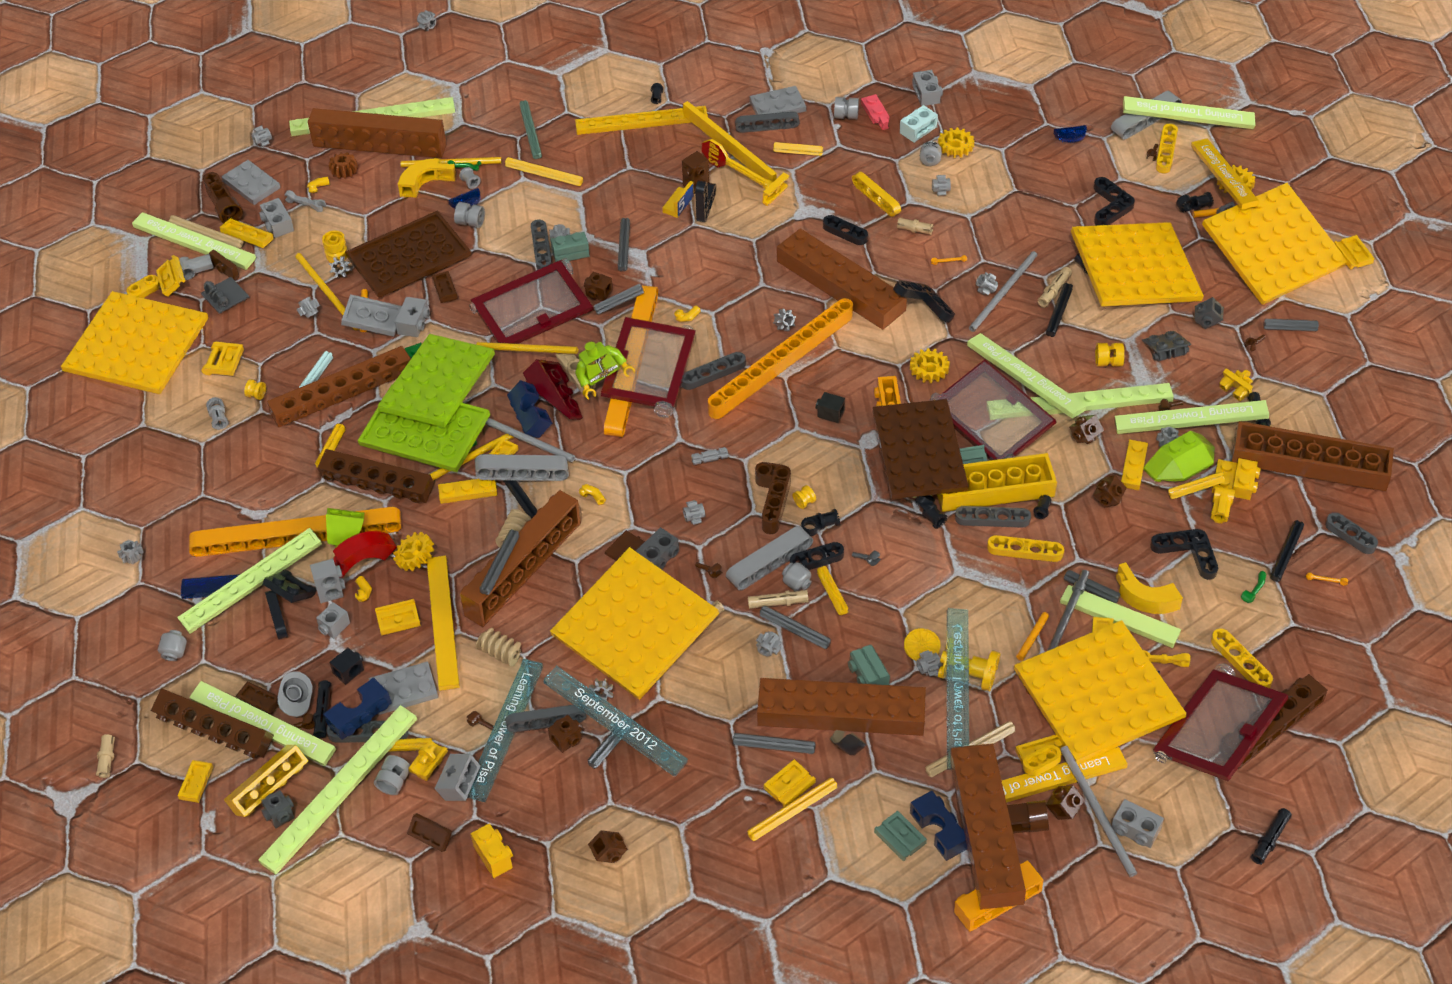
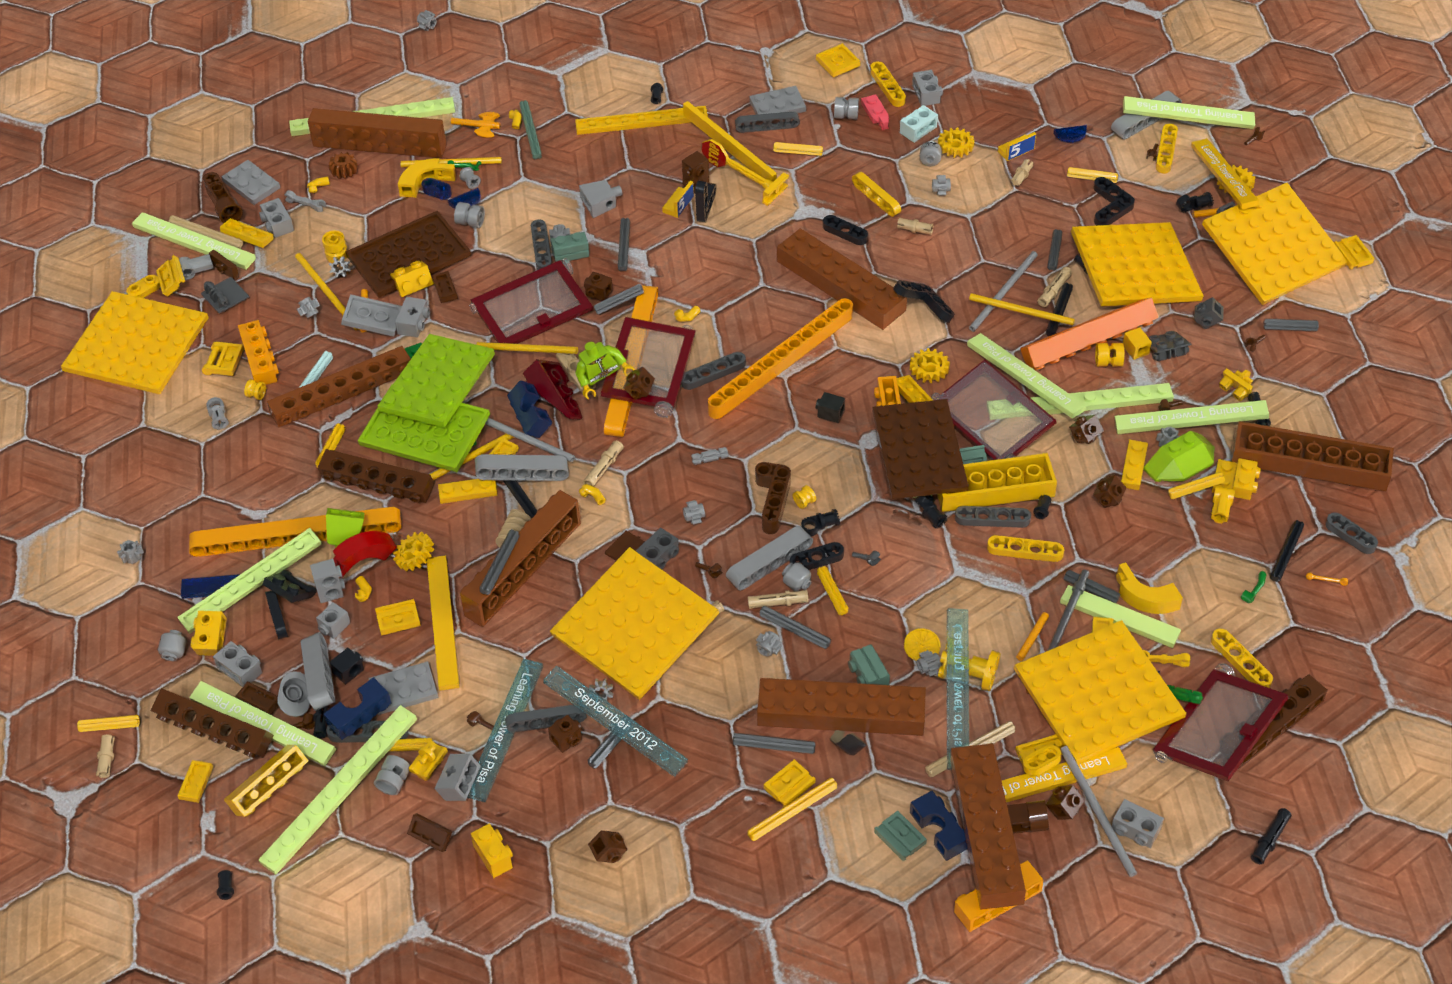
light grey gear [251,125,272,147] -> none
dark grey brick [261,790,294,829] -> none
tan piece [476,628,521,667] -> none
yellow axle [505,157,583,186] -> none
light grey gear [773,309,796,331] -> none
light orange hinge [931,255,967,265] -> none
light grey gear [976,272,998,295] -> none
black beam [1150,529,1218,580] -> none
none -> yellow axle [77,715,140,732]
none -> yellow brick [191,611,227,656]
none -> light grey brick [213,641,262,687]
none -> black pin [216,870,234,900]
none -> light orange brick [238,320,279,385]
none -> light grey beam [301,632,335,711]
none -> yellow bracket [390,261,433,297]
none -> clear blue beam [421,178,452,200]
none -> light orange piece [451,112,500,138]
none -> yellow arm [509,110,522,129]
none -> light grey torso [579,180,623,218]
none -> tan pin [583,440,624,486]
none -> reddish brown brick [623,367,655,400]
none -> yellow plate [816,43,860,77]
none -> yellow beam [870,61,906,107]
none -> yellow plate [897,375,933,403]
none -> yellow piece [969,293,1075,326]
none -> panel [997,132,1036,161]
none -> tan axle [1011,159,1033,186]
none -> orange brick [1020,297,1159,370]
none -> dark grey axle [1047,229,1063,271]
none -> yellow axle [1067,167,1118,183]
none -> yellow brick [1123,328,1152,360]
none -> green axle [1167,685,1203,704]
none -> reddish brown hand [1244,127,1265,146]

